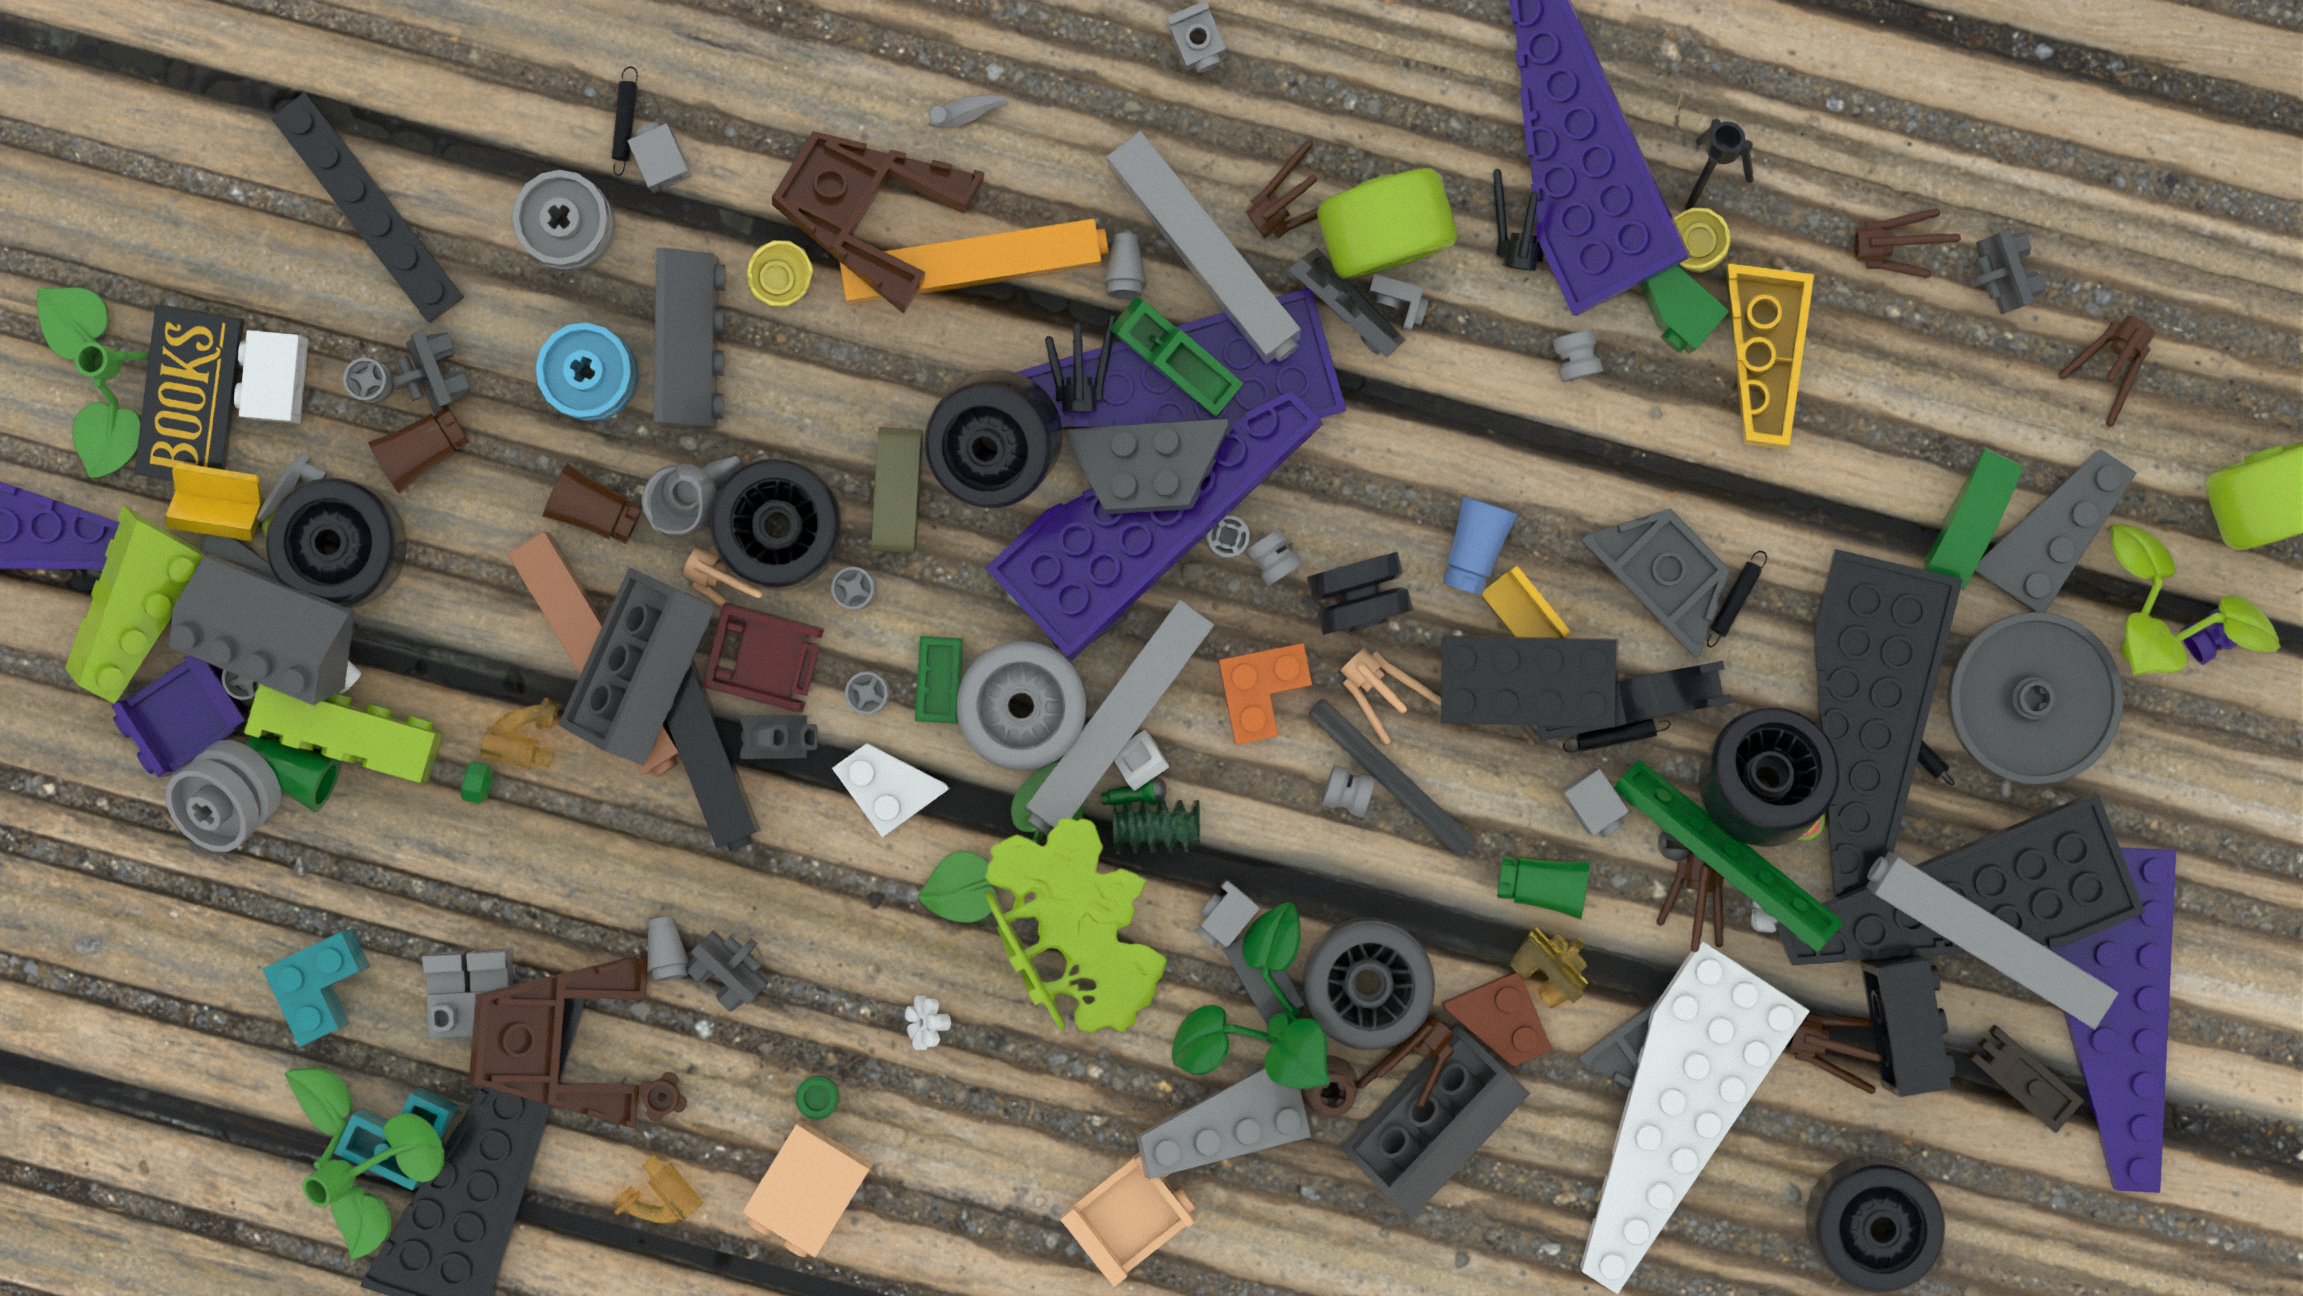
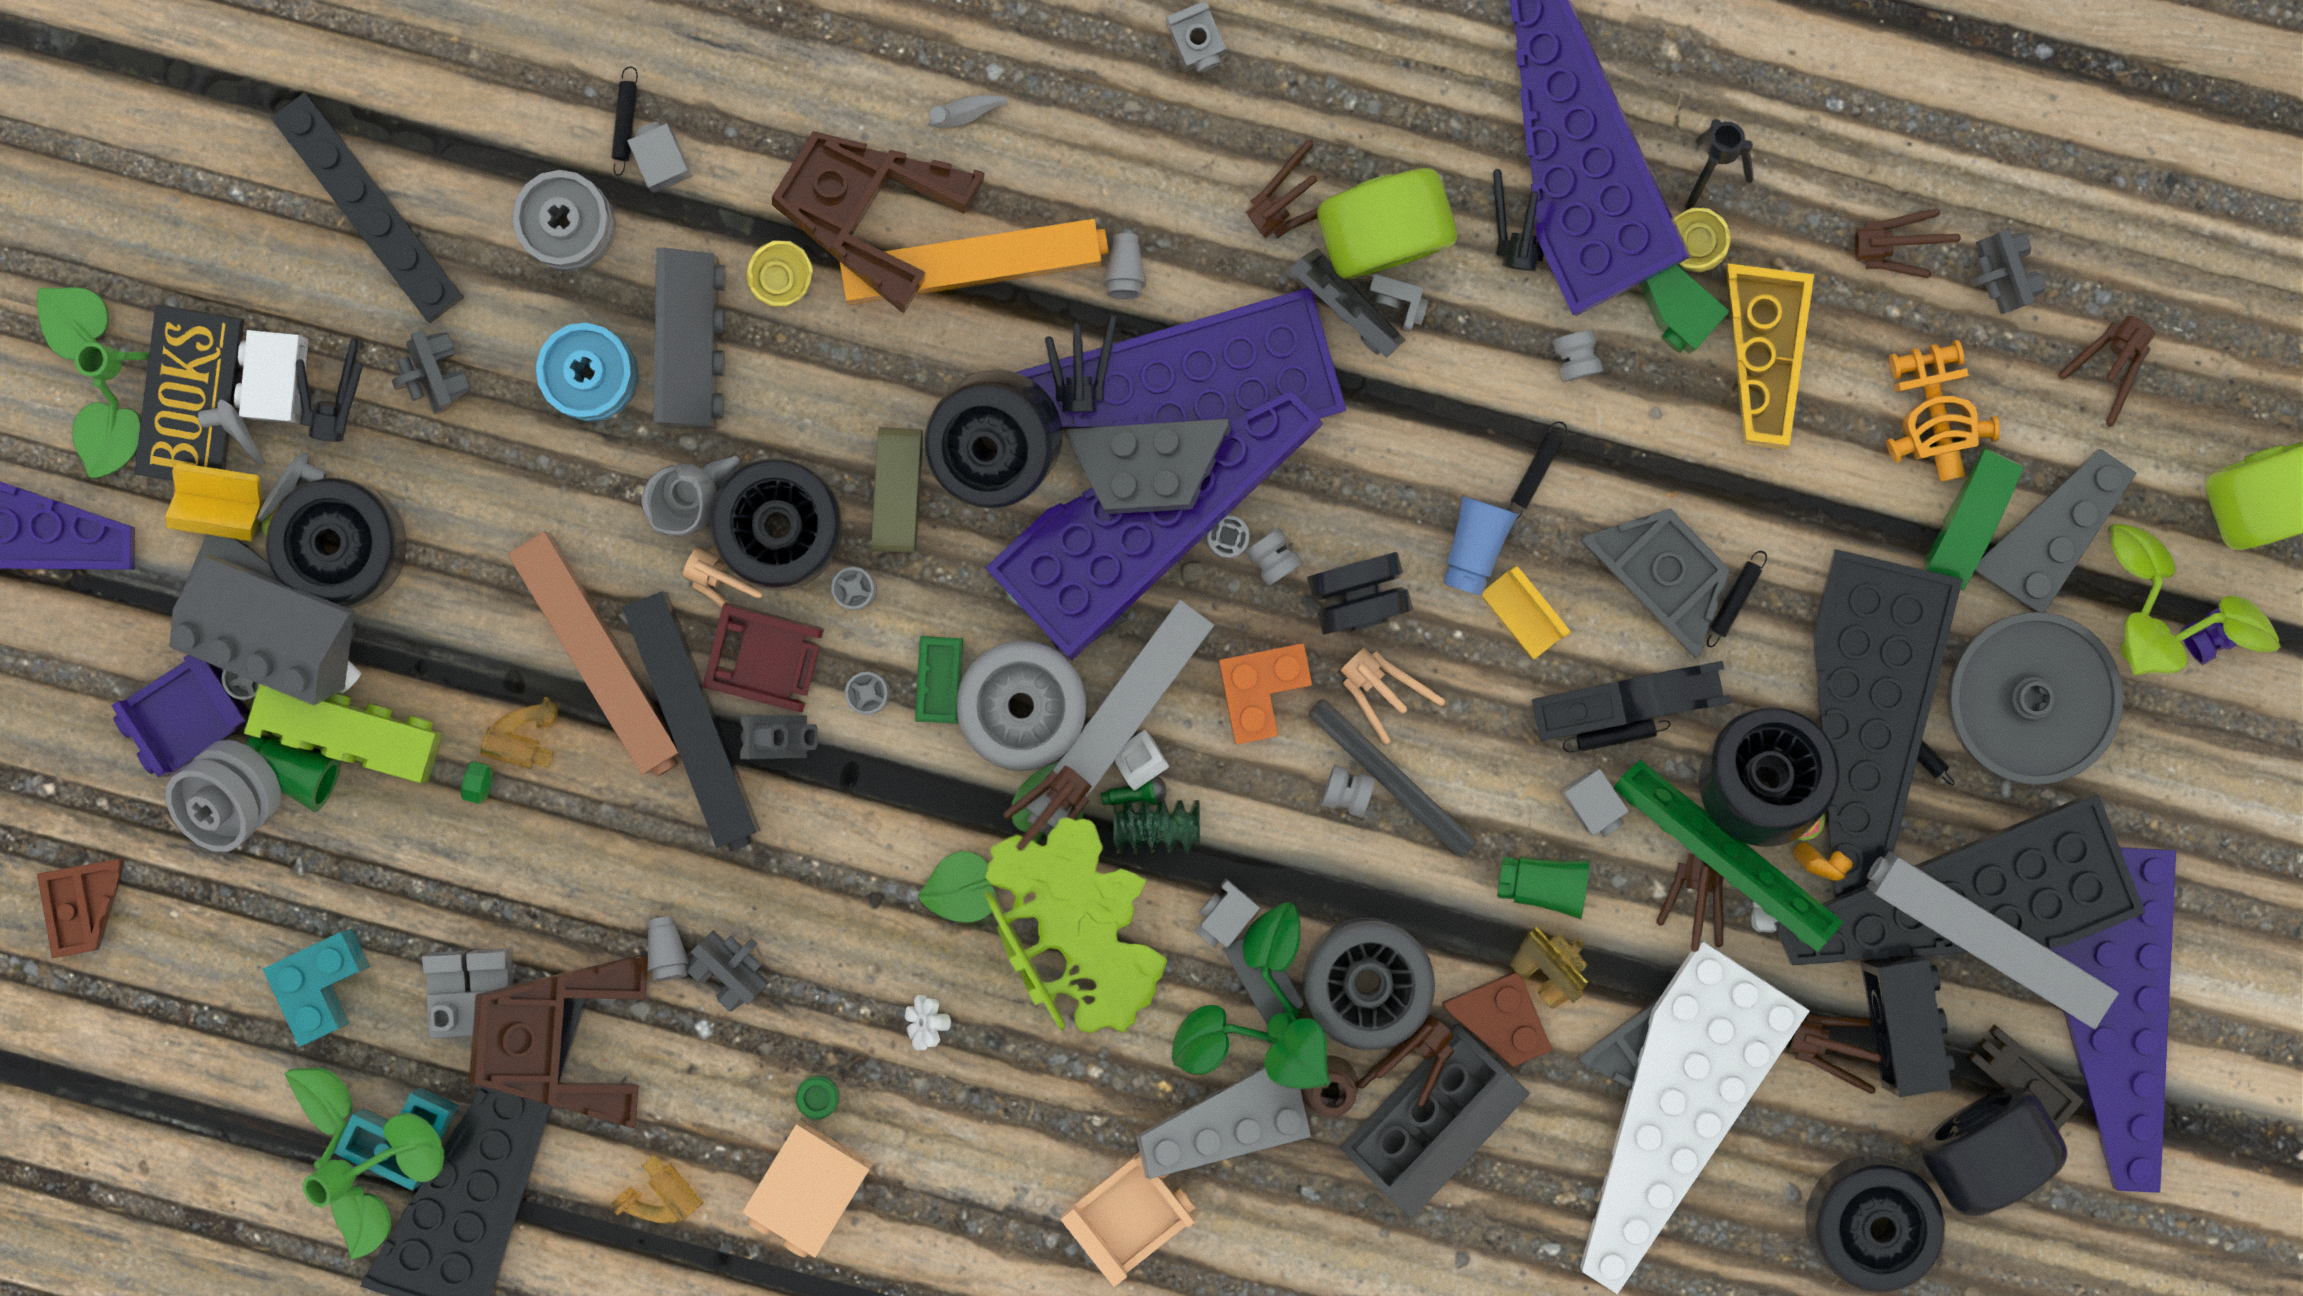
lime wedge [65,505,206,704] -> none
light grey wheel [343,358,394,404] -> none
reddish brown plant [368,407,470,494] -> none
reddish brown plant [543,462,643,544] -> none
dark grey slope [558,567,715,766] -> none
reddish brown plate [638,1072,687,1121] -> none
white wing [832,743,950,837] -> none
light grey brick [1106,131,1301,365] -> none
green slope [1109,297,1244,417] -> none
black brick [1441,635,1619,727] -> none
dark grey hinge [1658,831,1692,861] -> none
none -> copper wing [37,858,124,958]
none -> light grey bar [198,399,265,466]
none -> black plant [296,338,363,442]
none -> reddish brown plant [1003,765,1092,851]
none -> black piece [1508,421,1568,520]
none -> light orange arm [1793,842,1853,882]
none -> light orange piece [1886,340,2000,482]
none -> black wheel [1921,1087,2068,1217]

